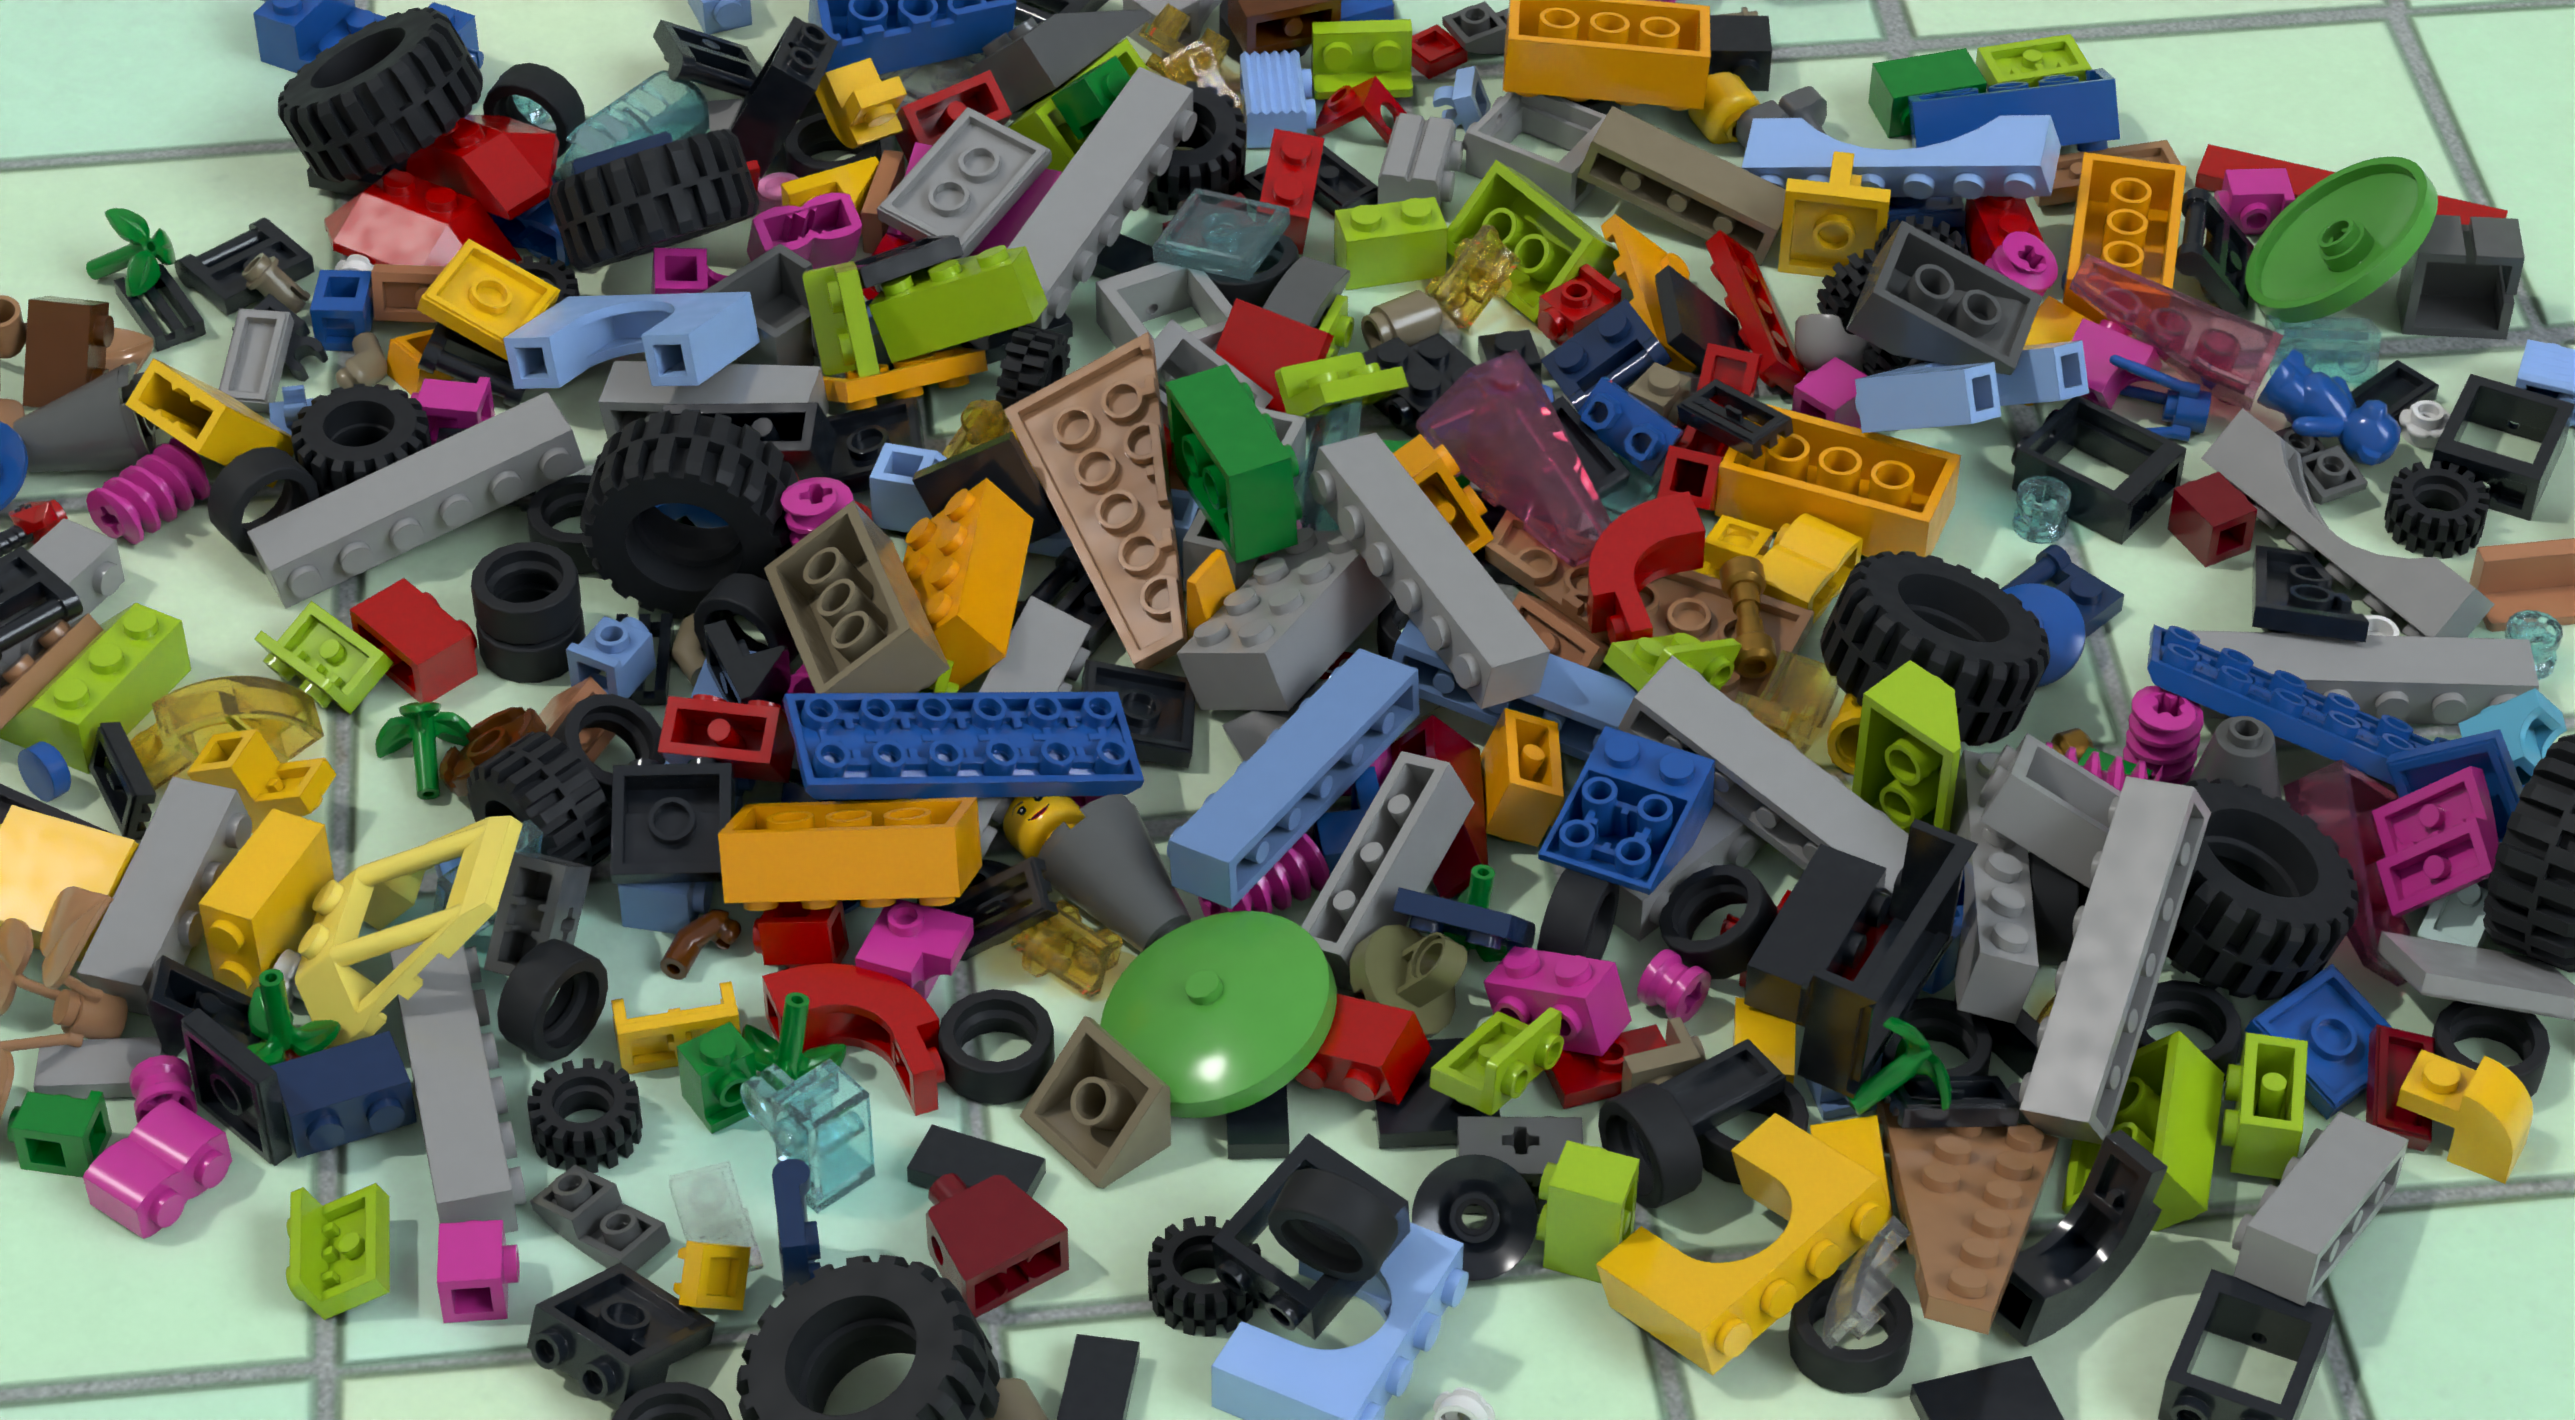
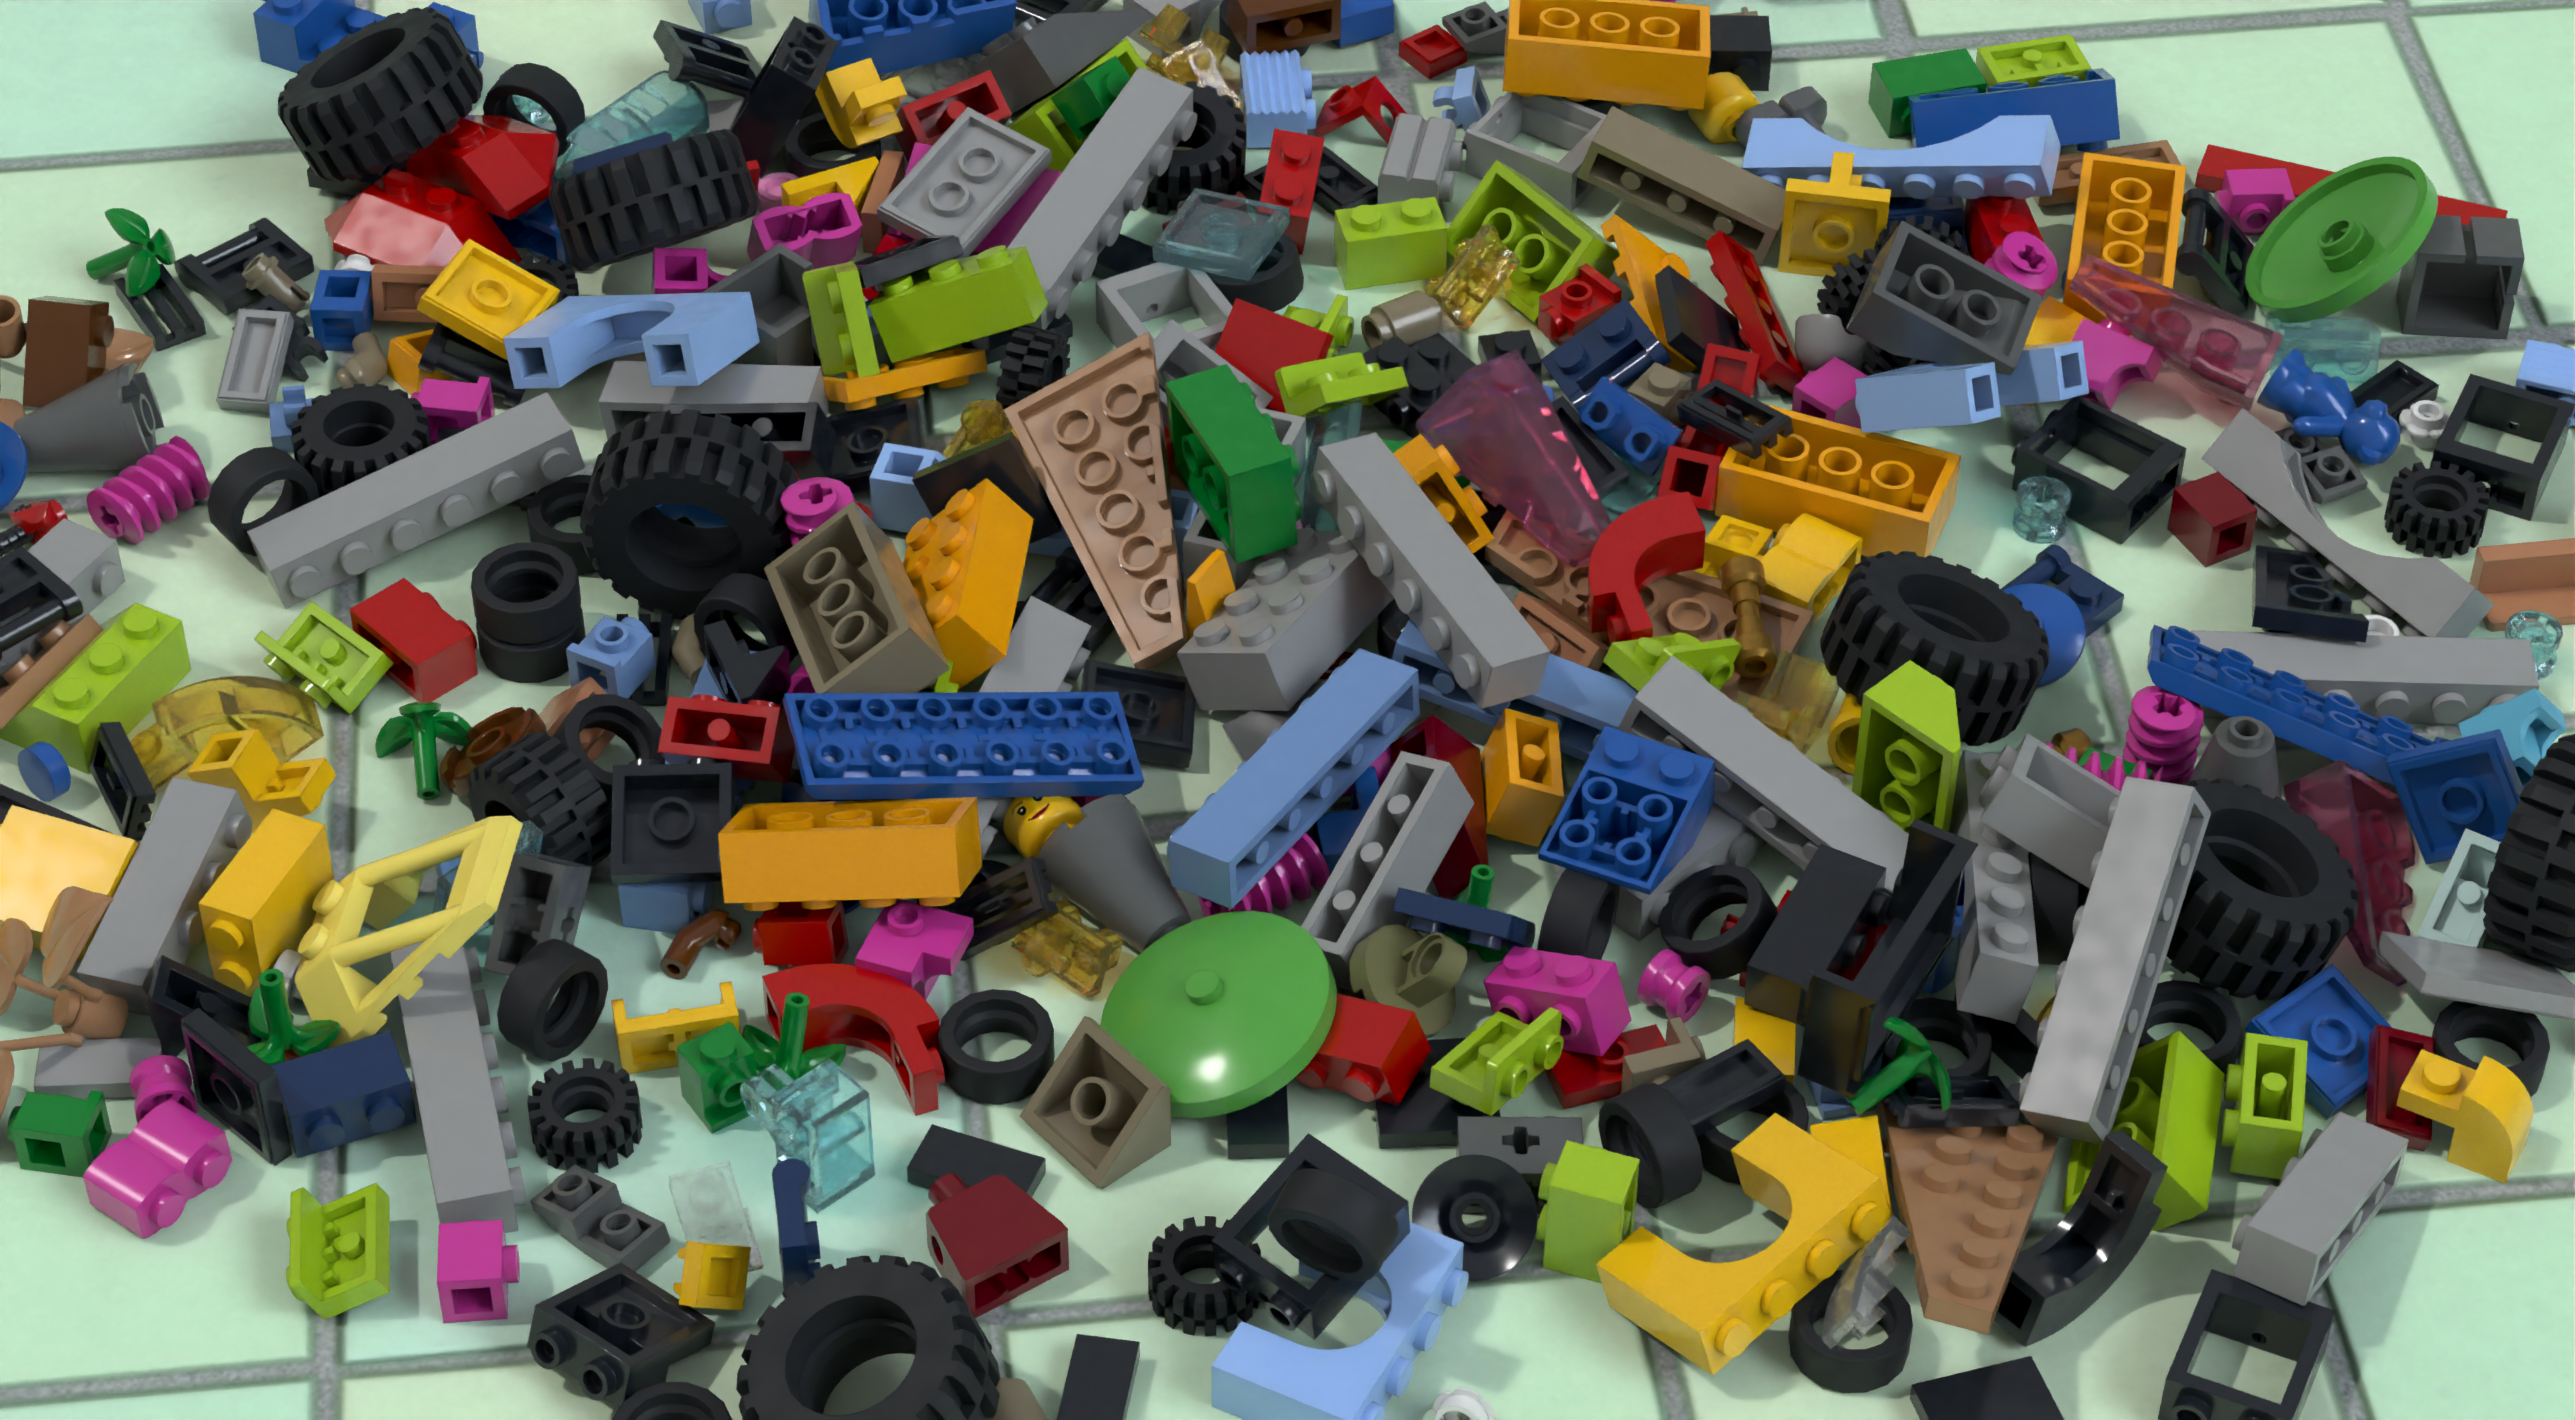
yellow brick [125,358,294,488] -> none
dark grey slope [1263,256,1351,328] -> none
lime bracket [1311,19,1413,100] -> none
blue plant [2109,355,2212,442] -> none
dark pink slope [2372,766,2498,918] -> none

